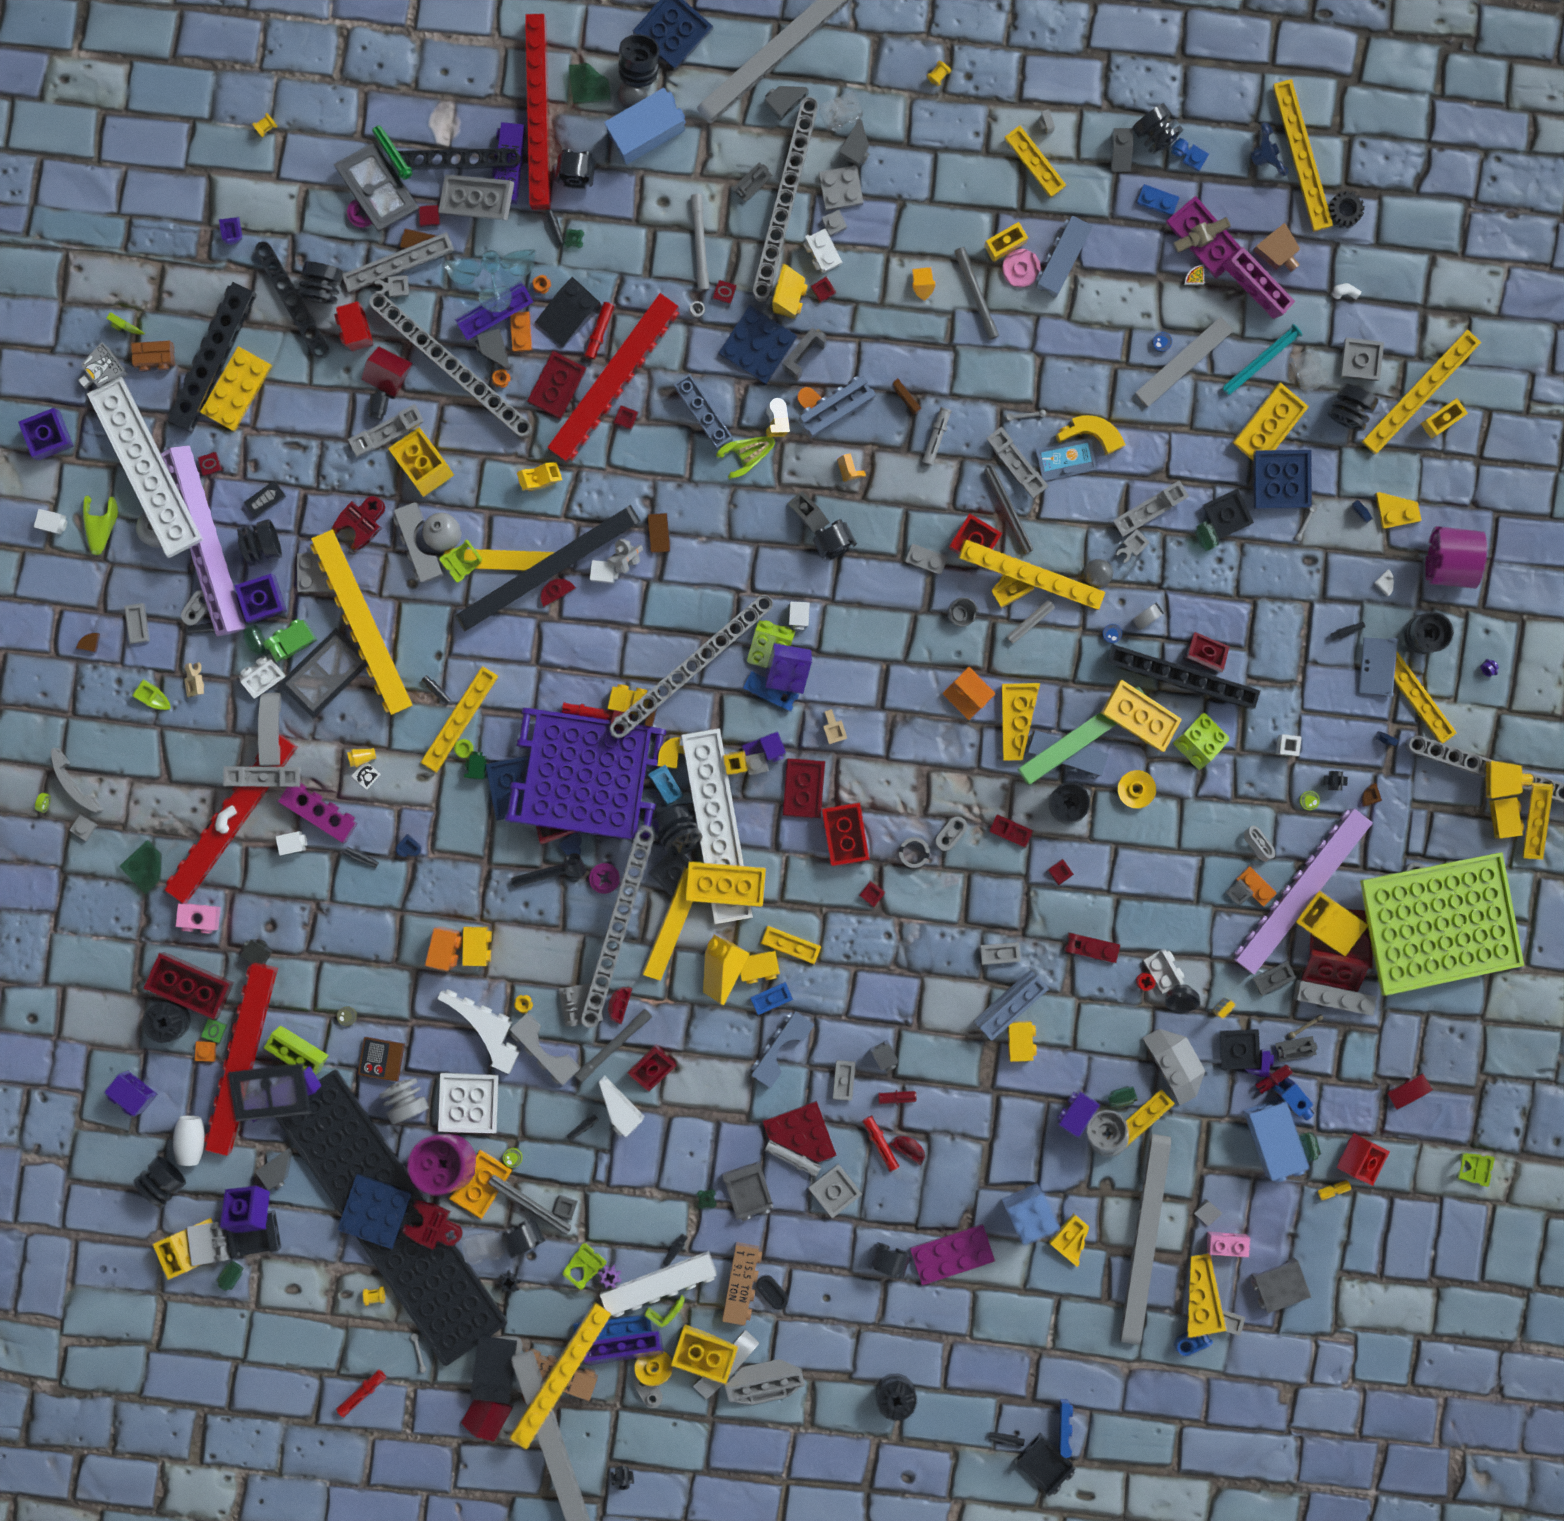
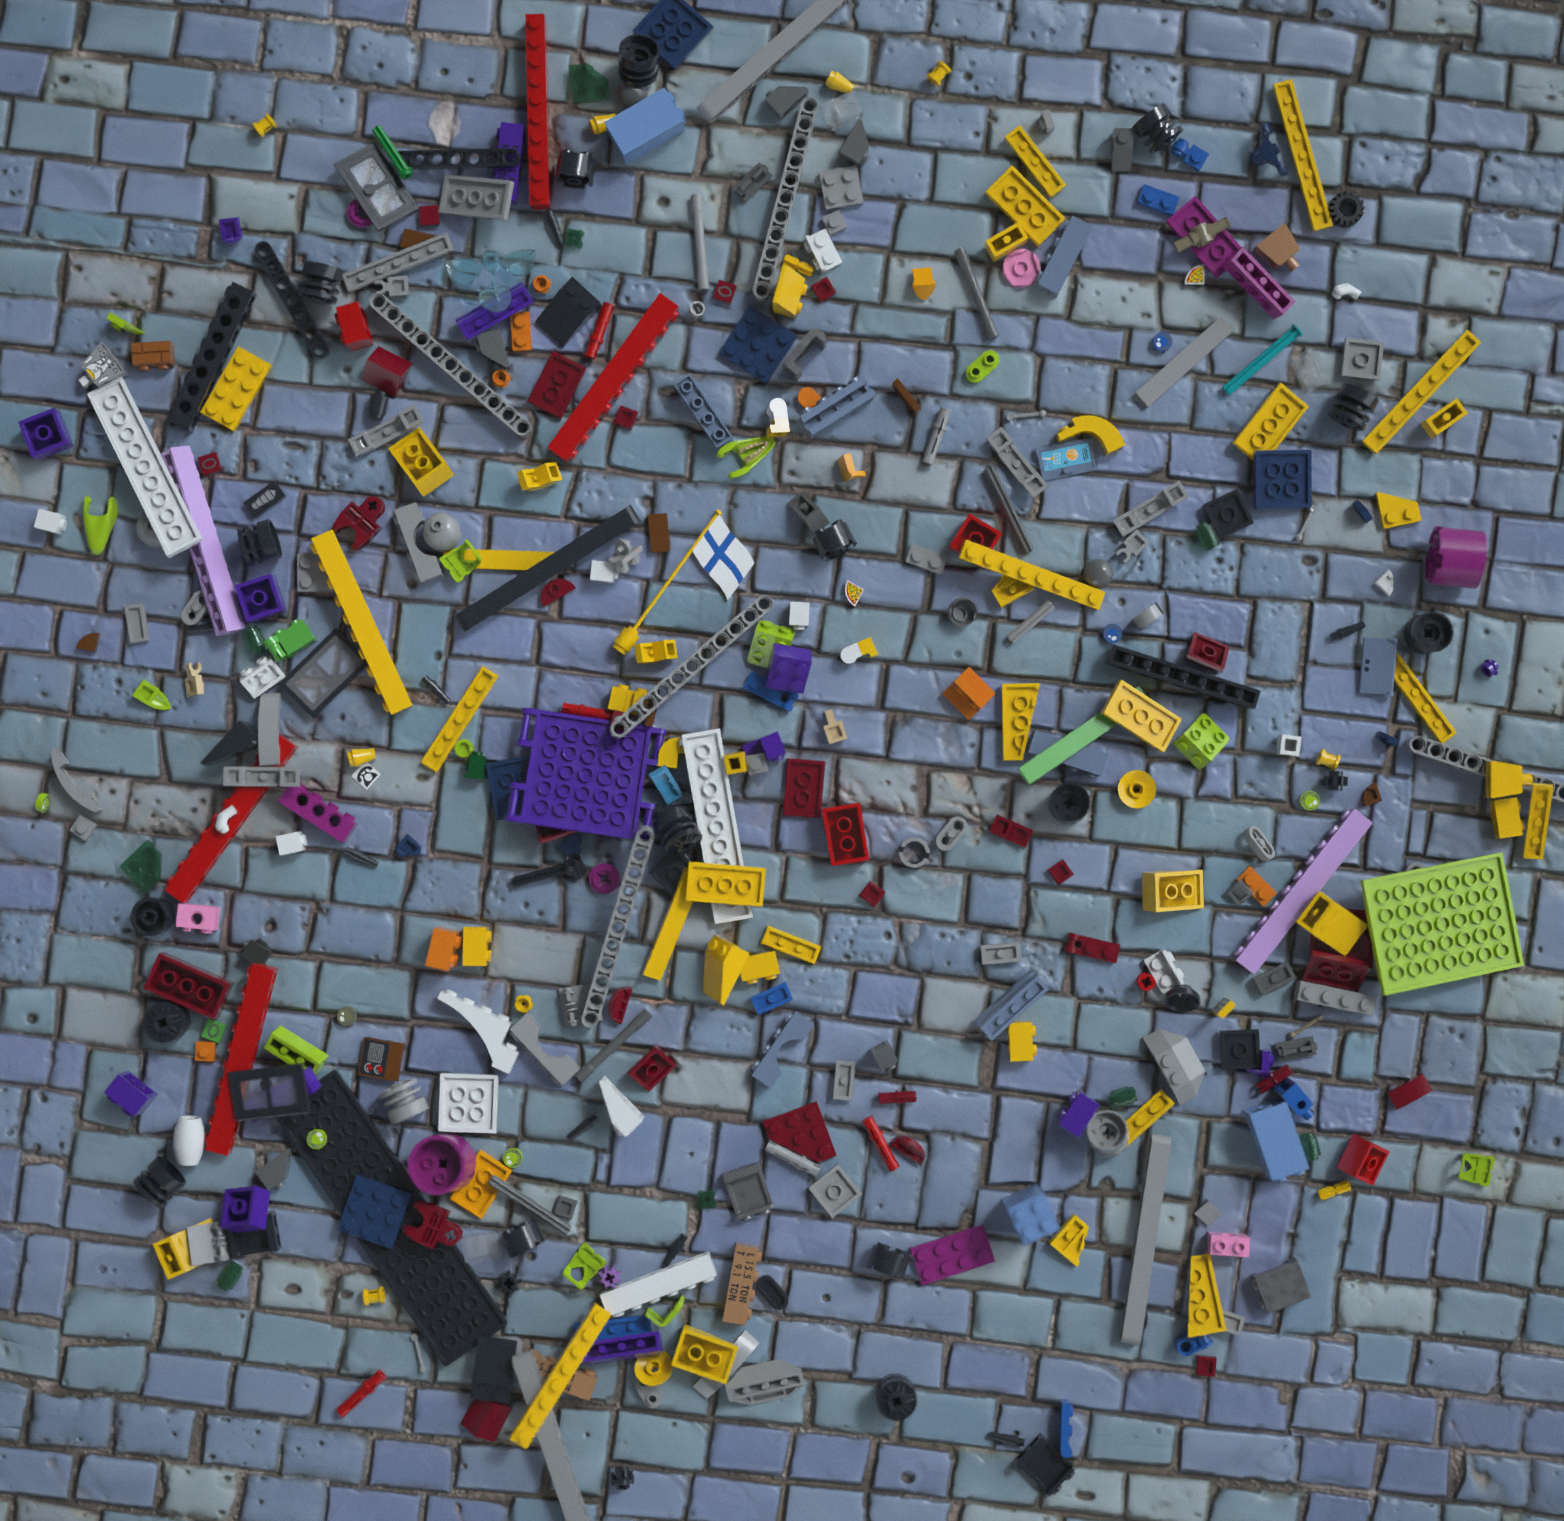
none -> black brick [130,897,174,936]
none -> black slope [200,720,259,766]
none -> lime tile [307,1129,327,1149]
none -> yellow cone [588,113,616,135]
none -> flag [612,510,754,655]
none -> yellow brick [634,639,678,664]
none -> yellow piece [782,254,815,277]
none -> yellow cone [825,70,854,95]
none -> leg [840,637,878,664]
none -> tile [845,580,864,606]
none -> lime plate [966,350,999,383]
none -> yellow plate [984,165,1066,247]
none -> yellow slope [1142,870,1204,912]
none -> dark red tile [1195,1355,1217,1377]
none -> yellow bush [1316,748,1341,771]

